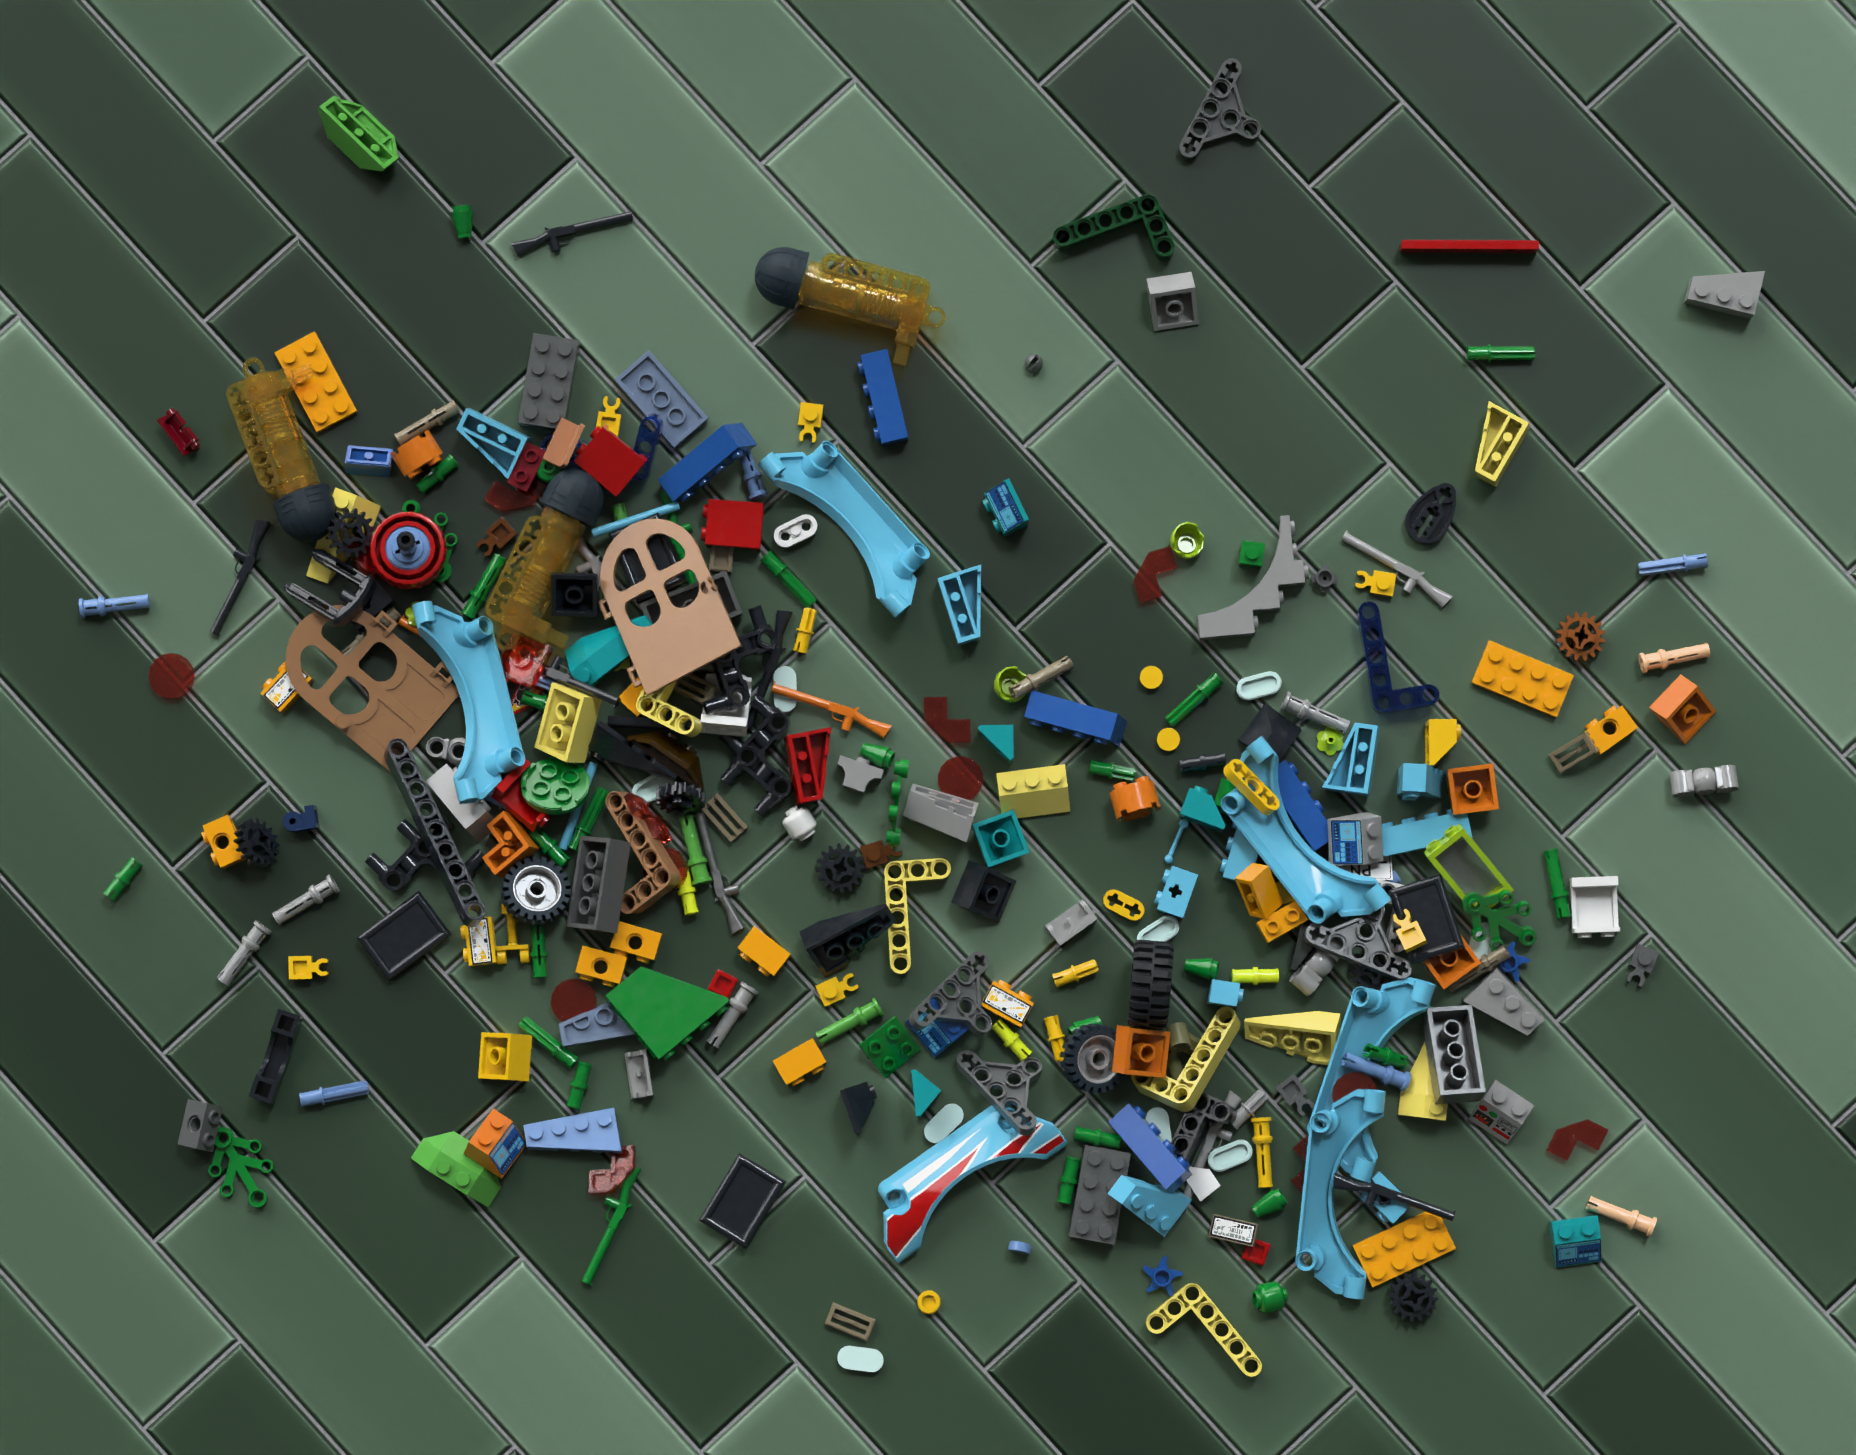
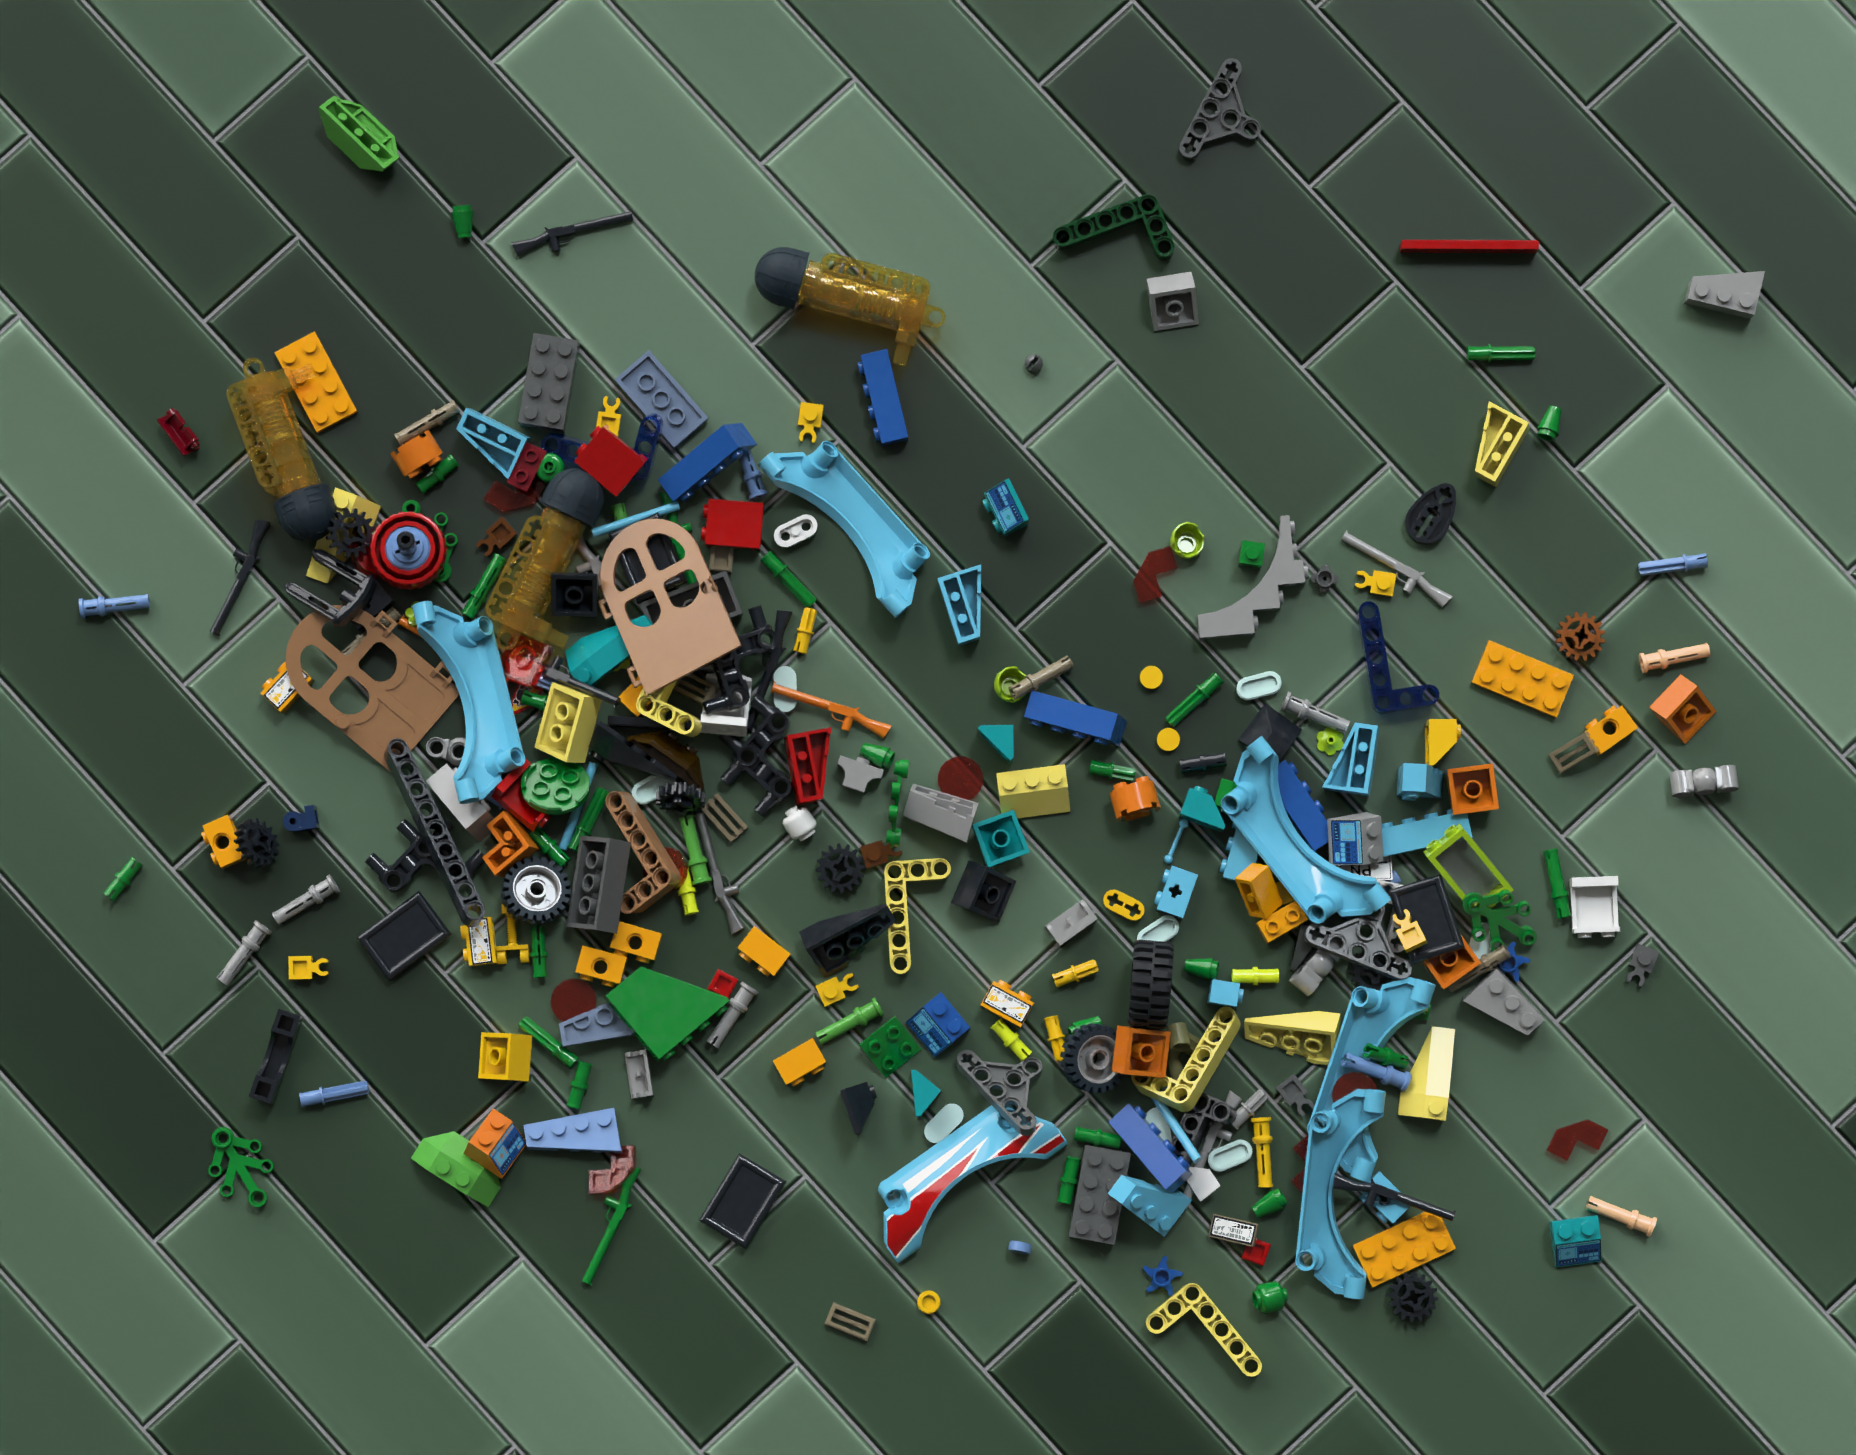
clear red tile [148,653,195,699] -> none
dark grey brick [178,1099,223,1152] -> none
blue slope [345,445,393,477] -> none
nougat panel [542,418,585,470] -> none
clear red tile [624,792,672,844] -> none
light aqua tile [837,1346,884,1372] -> none
dark grey beam [909,951,992,1036] -> none
clear red tile [924,697,971,743] -> none
yellow beam [1224,759,1280,815] -> none
dark grey brick [1421,1005,1486,1105] -> none
light grey slope [1468,1080,1535,1144] -> none
none -> medium azure bar [1151,1098,1202,1163]
none -> green cone [1537,406,1562,441]

